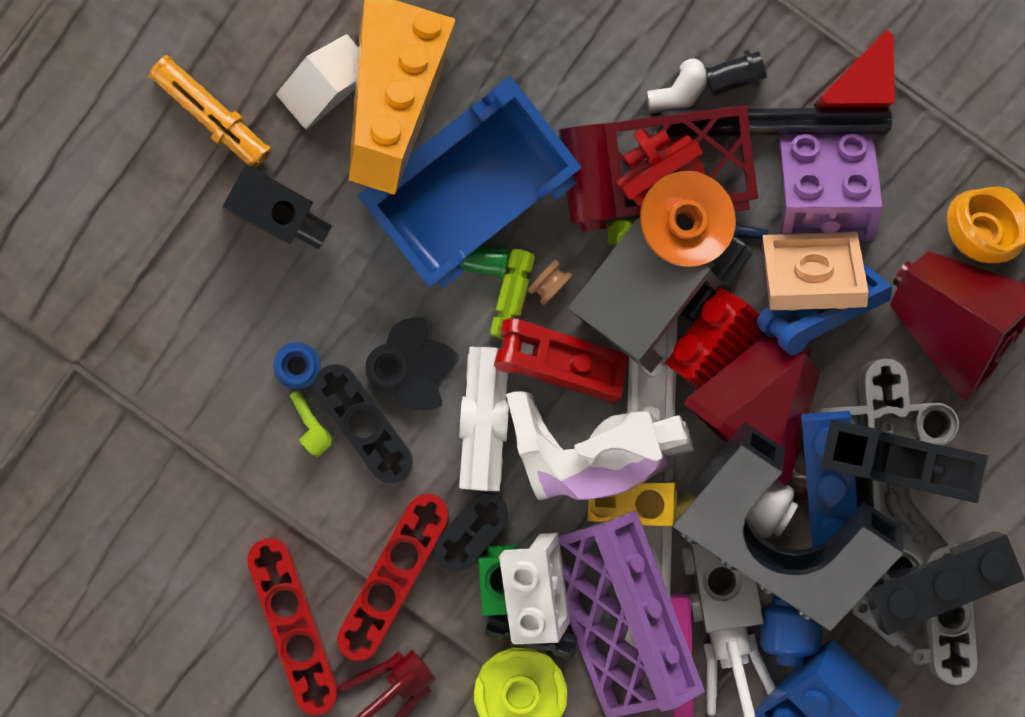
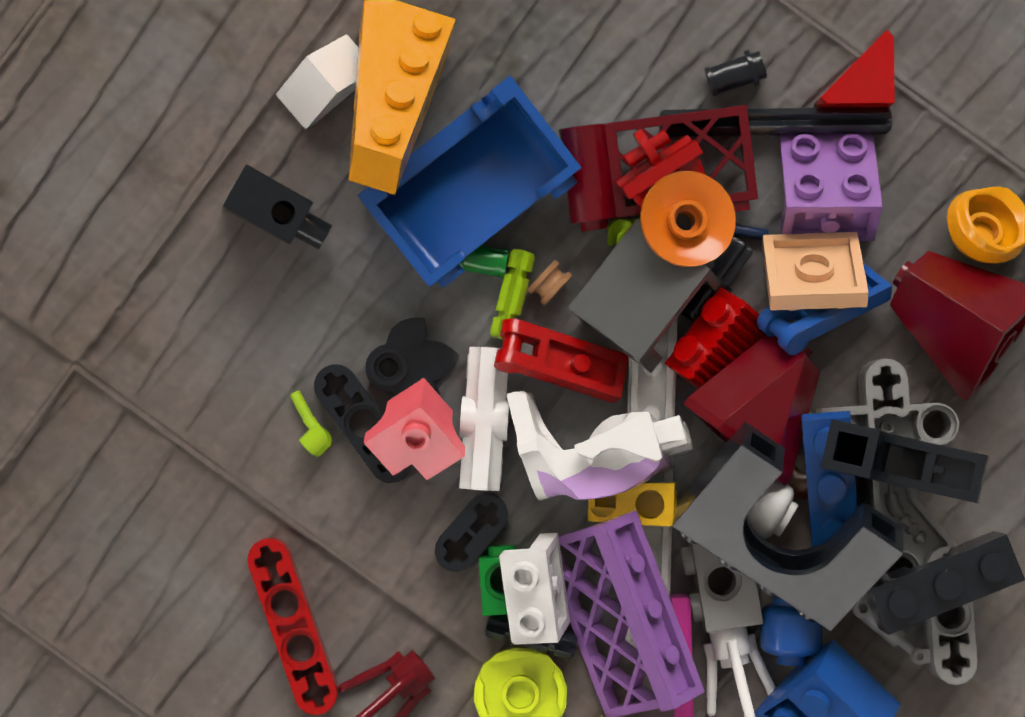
light orange pin [148,55,272,169] -> none
blue plate [273,342,321,389] -> none
red beam [337,493,449,661] -> none
white arm [646,59,708,114] -> none
none -> coral brick [364,378,465,480]

